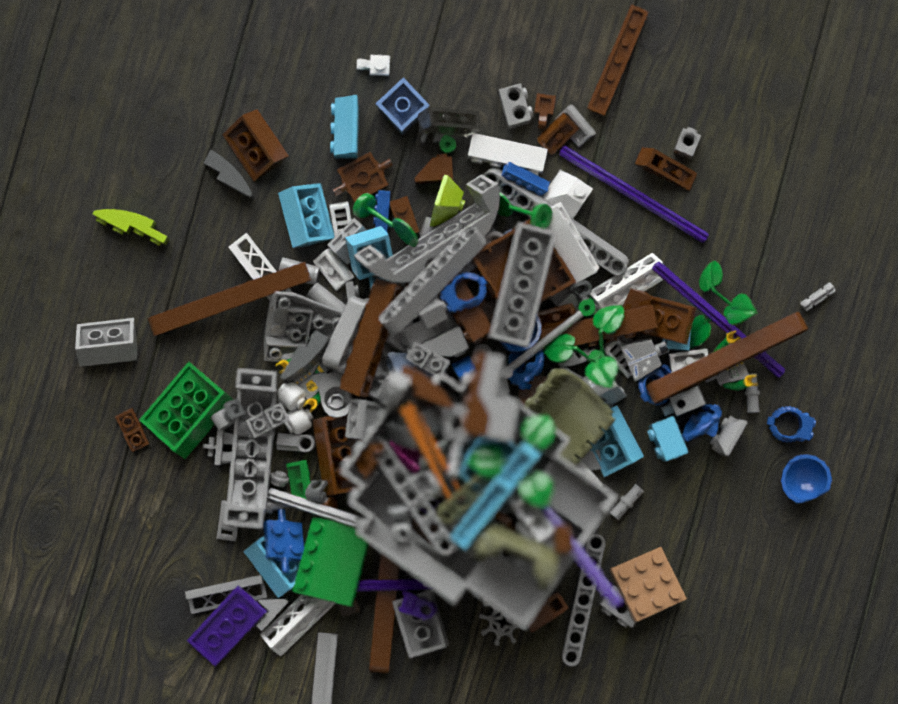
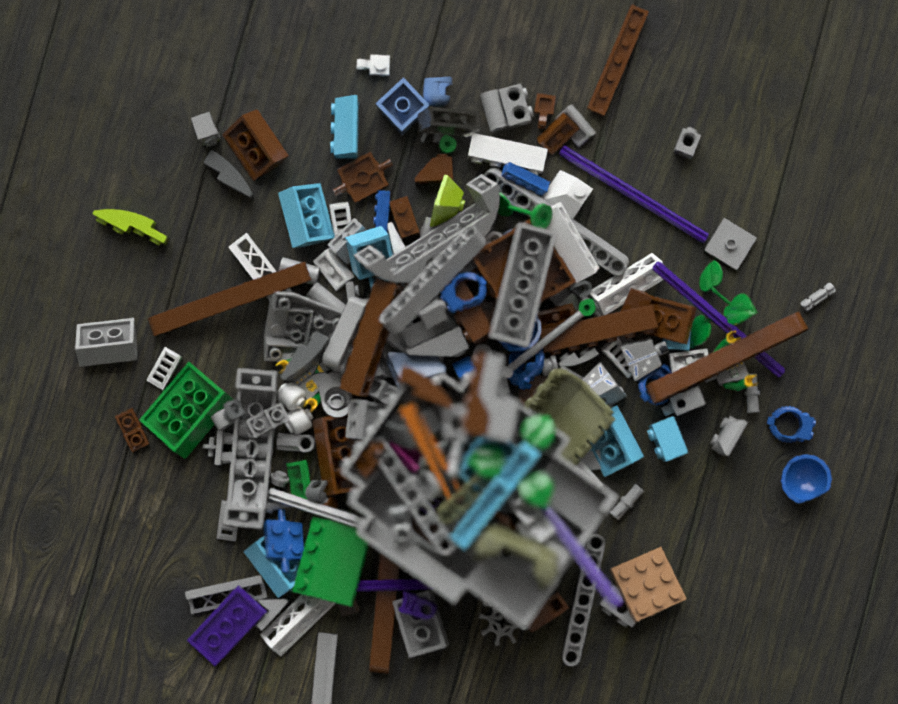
green piece [353,193,418,247] -> none
light grey slope [379,369,412,410] -> none
light grey slope [406,341,450,376] -> none
green plant [543,305,624,389] -> none
reddish brown piece [553,525,574,554] -> none
reddish brown slope [635,147,697,190] -> none
blue piece [682,404,722,441] -> none
none -> white slope [147,347,183,390]
none -> light grey brick [191,112,221,147]
none -> white slope [387,222,405,254]
none -> medium blue helmet [423,77,452,107]
none -> light grey pin [480,90,509,132]
none -> light grey wheel [542,355,558,377]
none -> light grey plate [704,218,757,271]

